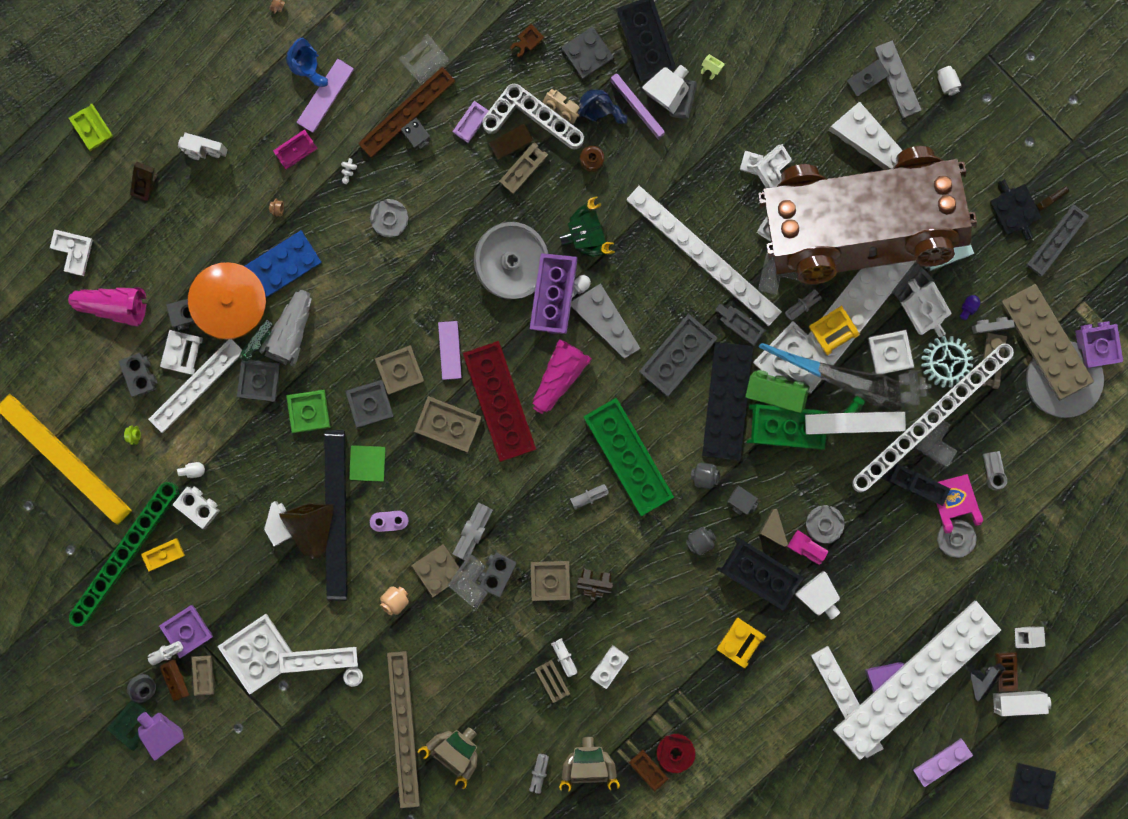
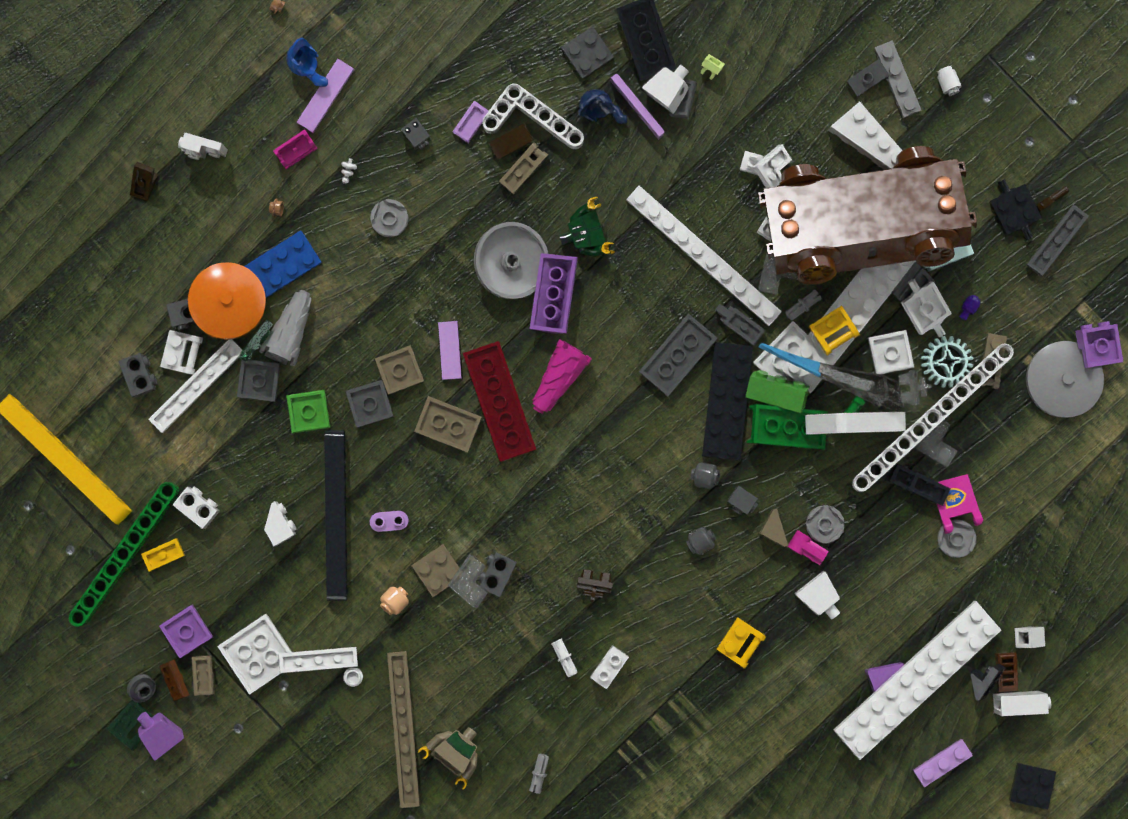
white plate [50,230,93,276] -> none
dark pink cone [68,287,147,326] -> none
lime plate [69,104,114,151] -> none
lime plate [124,426,141,445] -> none
white axle [148,641,183,666] -> none
white cylinder [177,462,205,478] -> none
dark brown slope [279,503,334,559] -> none
bright green sticker [349,446,385,481] -> none
reddish brown plate [358,67,456,159] -> none
clear plate [398,34,450,85] -> none
light grey piece [453,502,493,561] -> none
reddish brown plate [510,24,544,58] -> none
dark tan plate [531,561,570,601] -> none
dark tan tile [535,660,570,703] -> none
tan hinge [543,89,580,125] -> none
dark tan torso [559,737,620,792] -> none
light grey axle [570,484,609,510] -> none
light grey wing [571,283,641,359] -> none
white cylinder [572,275,591,298] -> none
reddish brown head [580,146,605,172] -> none
green plate [583,397,674,516] -> none
reddish brown plate [629,749,669,792] -> none
dark red plate [657,733,695,773] -> none
black plate [716,537,803,611] -> none
white plate [811,646,883,758] -> none
light grey plate [972,317,1015,334] -> none
light grey piece [983,451,1007,490] -> none
dark tan plate [1001,284,1094,401] -> none

